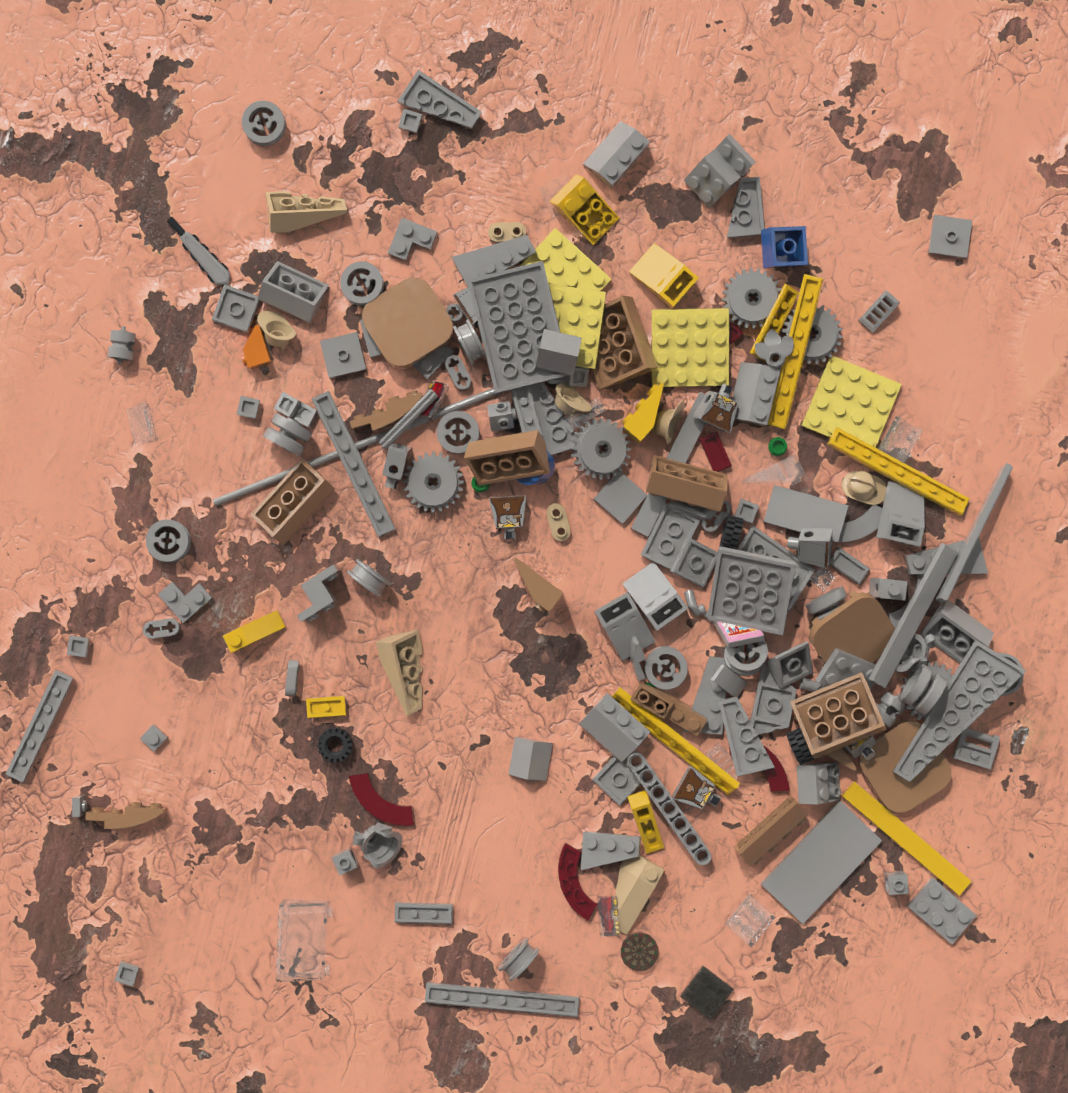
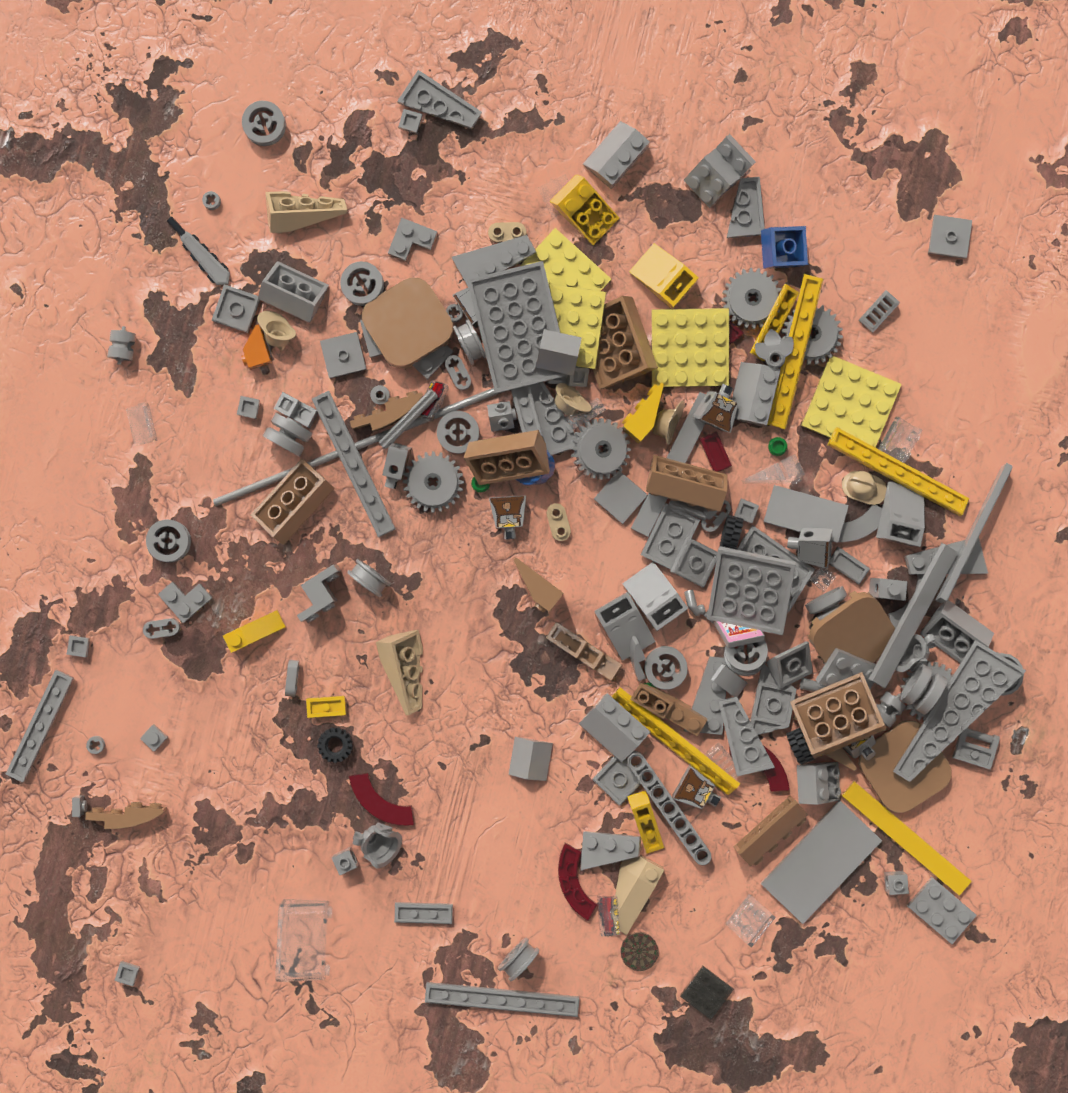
none -> light grey bush [86,736,105,754]
none -> light grey bush [202,191,221,210]
none -> light grey plate [370,385,390,405]
none -> medium nougat slope [546,622,623,682]

